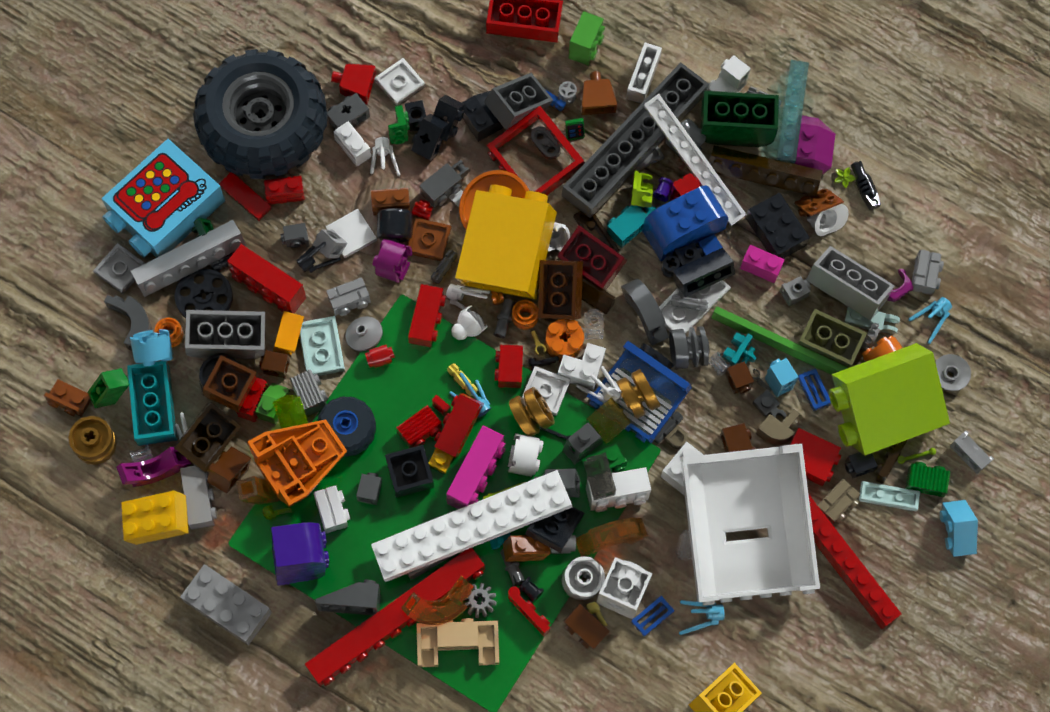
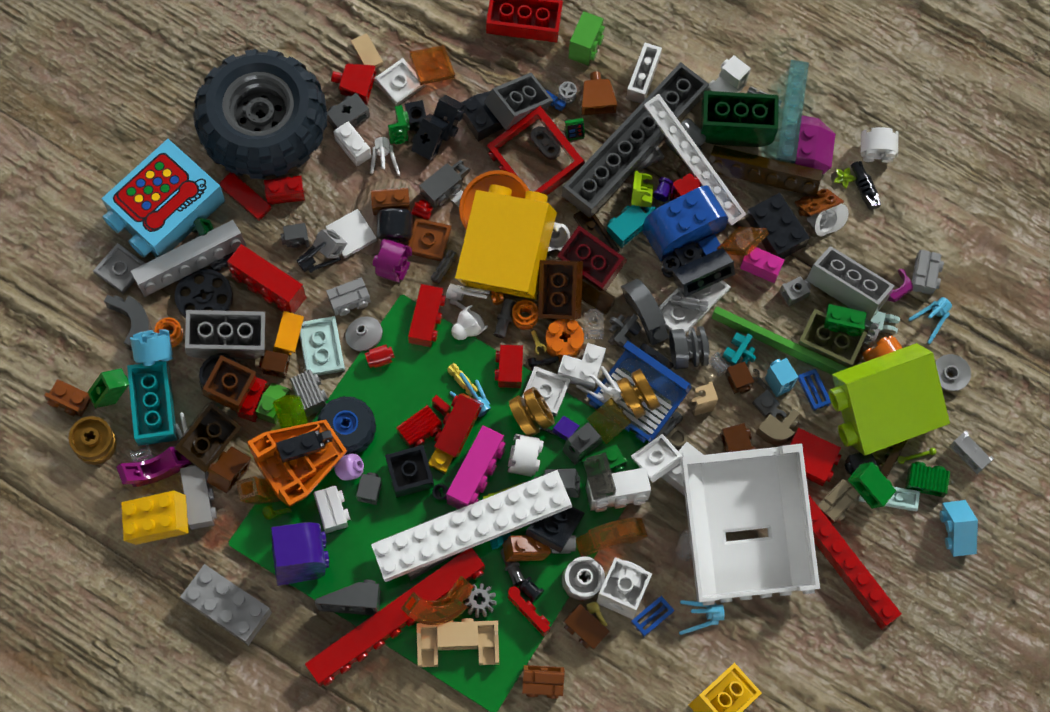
none -> black hinge [276,430,333,463]
none -> lavender head [334,454,364,480]
none -> tan tile [351,33,383,68]
none -> clear orange tile [409,45,455,85]
none -> black hinge [432,484,449,500]
none -> dark orange brick [522,665,565,699]
none -> dark purple tile [552,416,580,441]
none -> dark grey hips [608,314,642,349]
none -> white tile [631,434,683,483]
none -> tan hinge [691,381,718,416]
none -> clear orange tile [717,227,769,256]
none -> green bracket [824,304,867,336]
none -> green brick [848,462,896,509]
none -> white brick [861,127,899,163]

